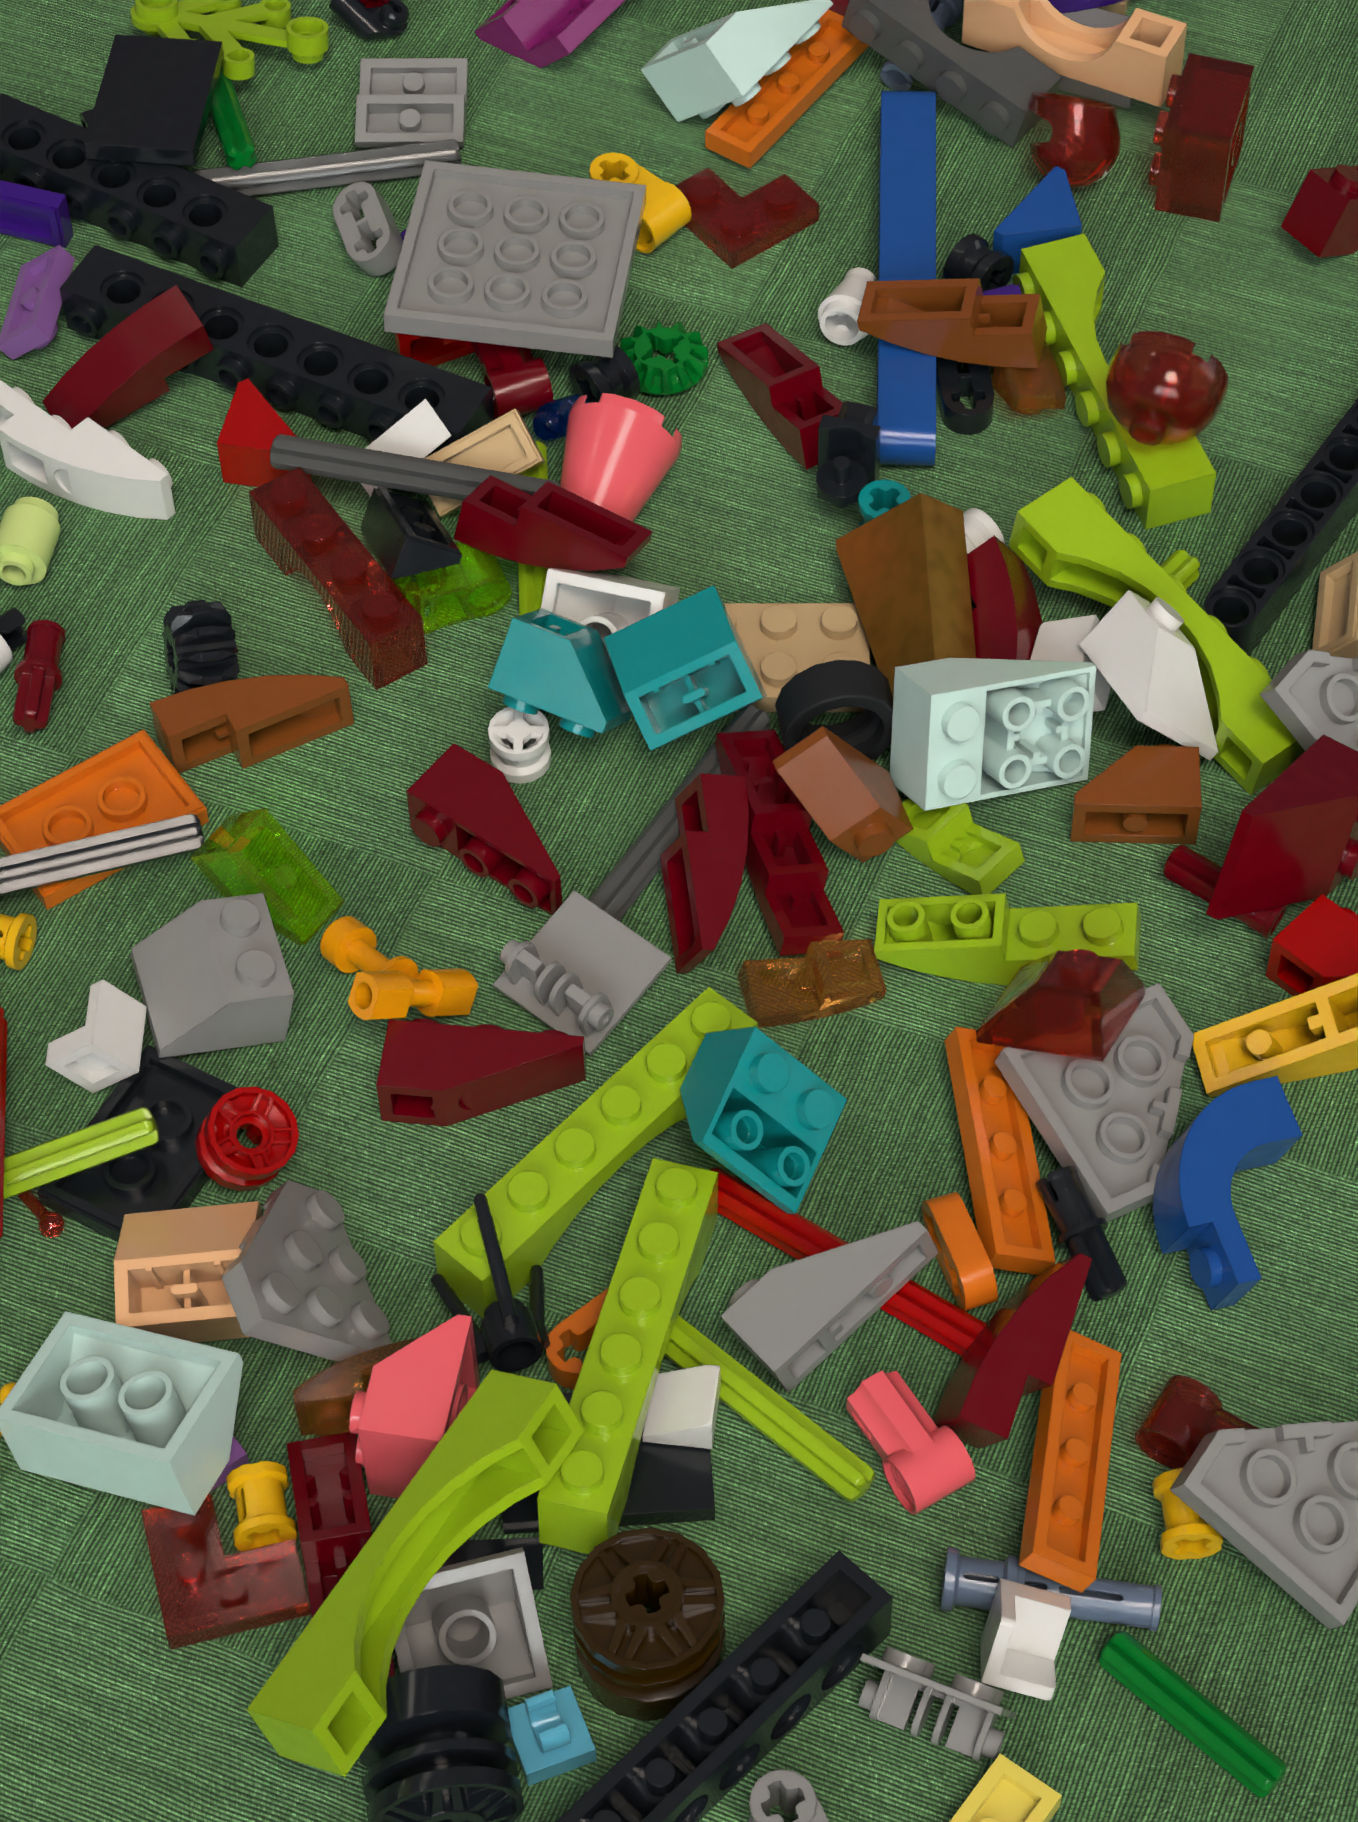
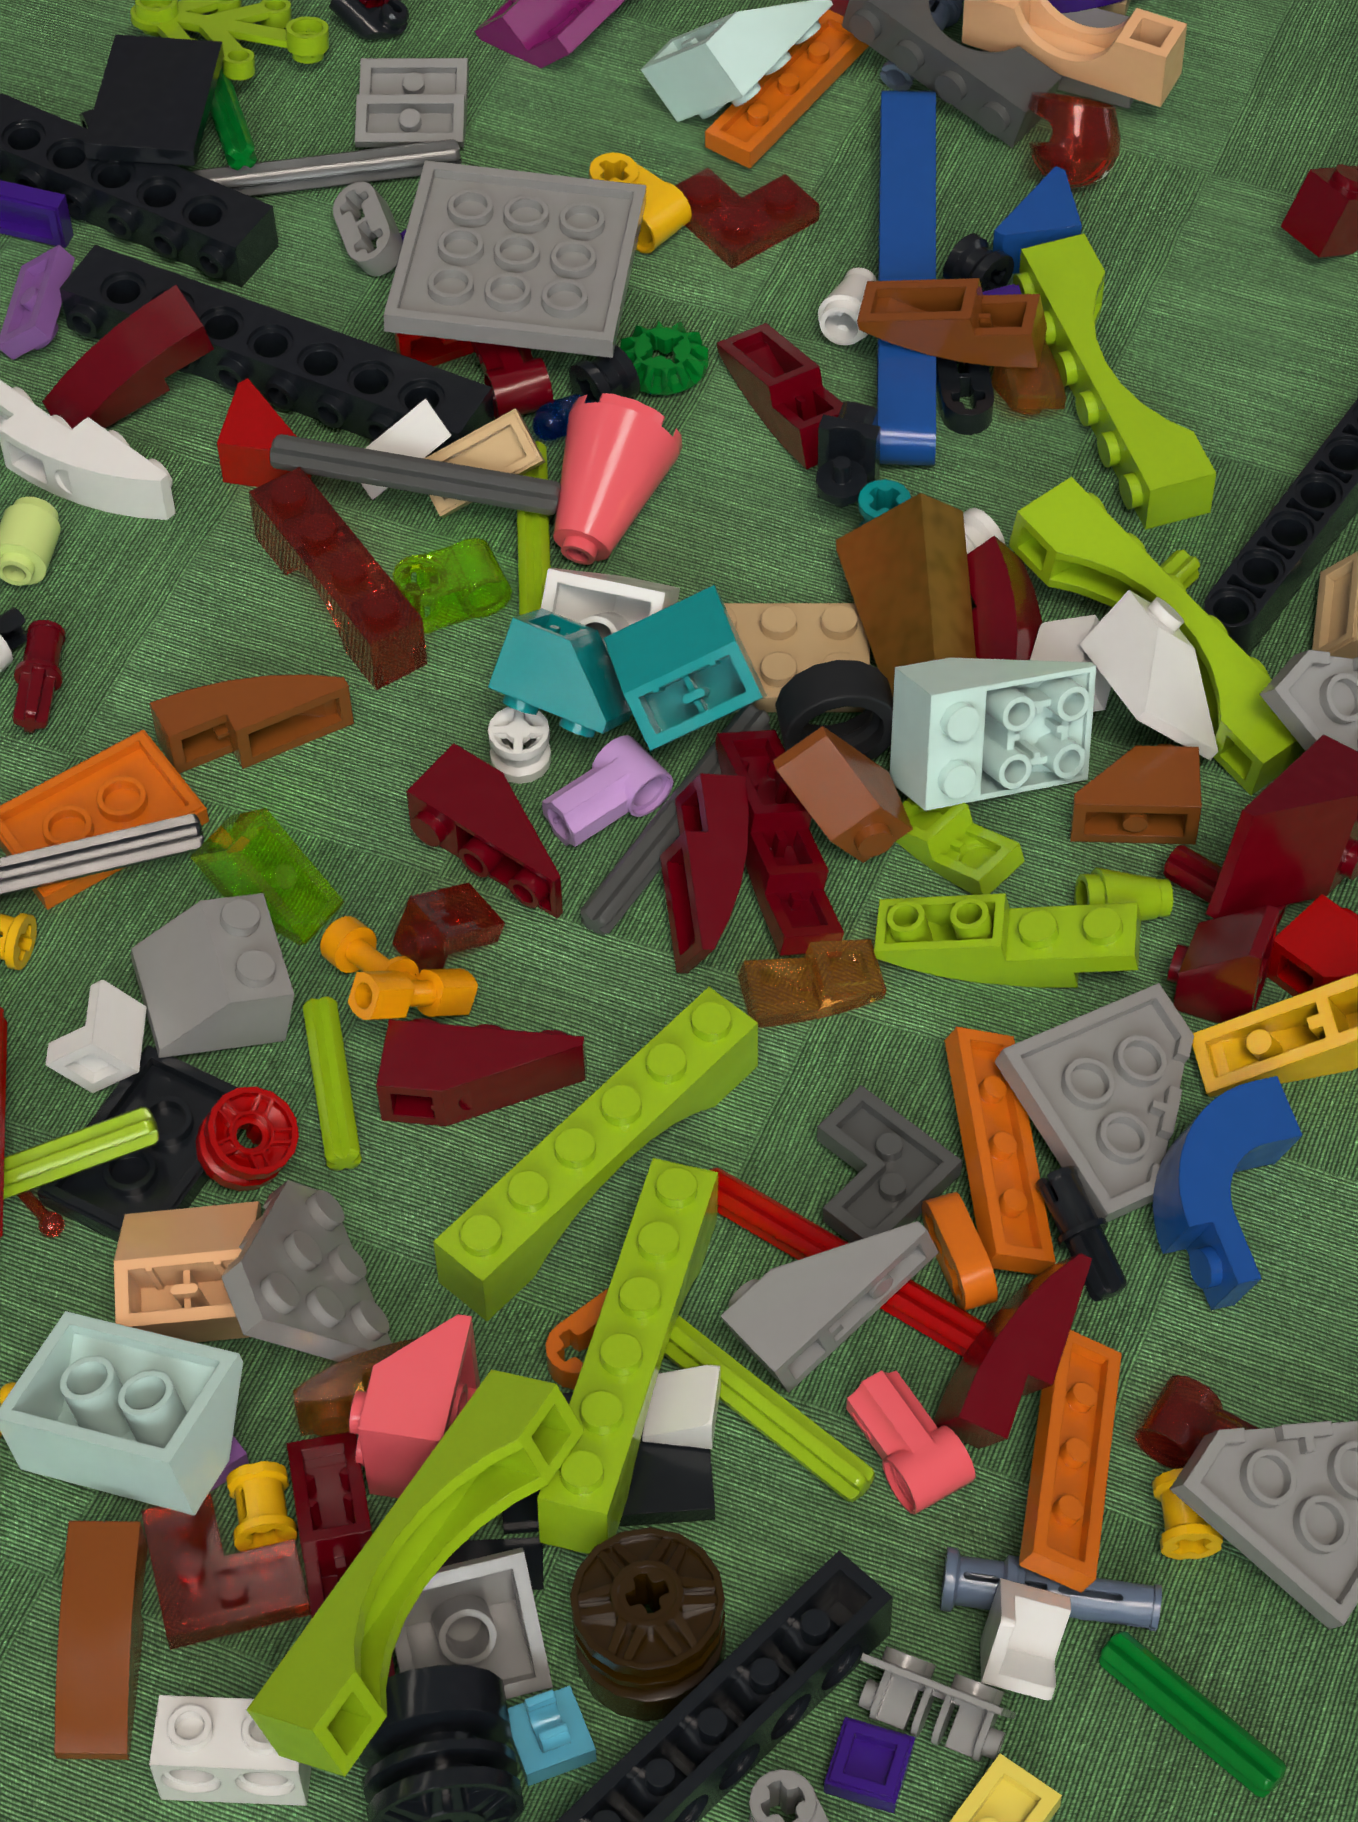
black gear [162,600,240,694] -> none
black slope [361,487,462,578] -> none
black plant [431,1193,550,1372] -> none
dark red slope [453,475,653,571] -> none
light grey hinge [493,890,672,1057] -> none
teal slope [680,1027,847,1214] -> none
clear red slope [976,949,1145,1062] -> none
clear red cylinder [1106,331,1228,446] -> none
clear red brick [1148,53,1254,222] -> none
none -> dark orange slope [54,1521,148,1760]
none -> white brick [149,1695,312,1806]
none -> lime axle [303,996,362,1171]
none -> clear red bracket [393,883,505,973]
none -> lavender piece [542,735,673,847]
none -> dark grey plate [817,1085,962,1243]
none -> dark purple tile [824,1717,916,1814]
none -> lime cone [1074,867,1173,922]
none -> dark red slope [1167,905,1281,1024]

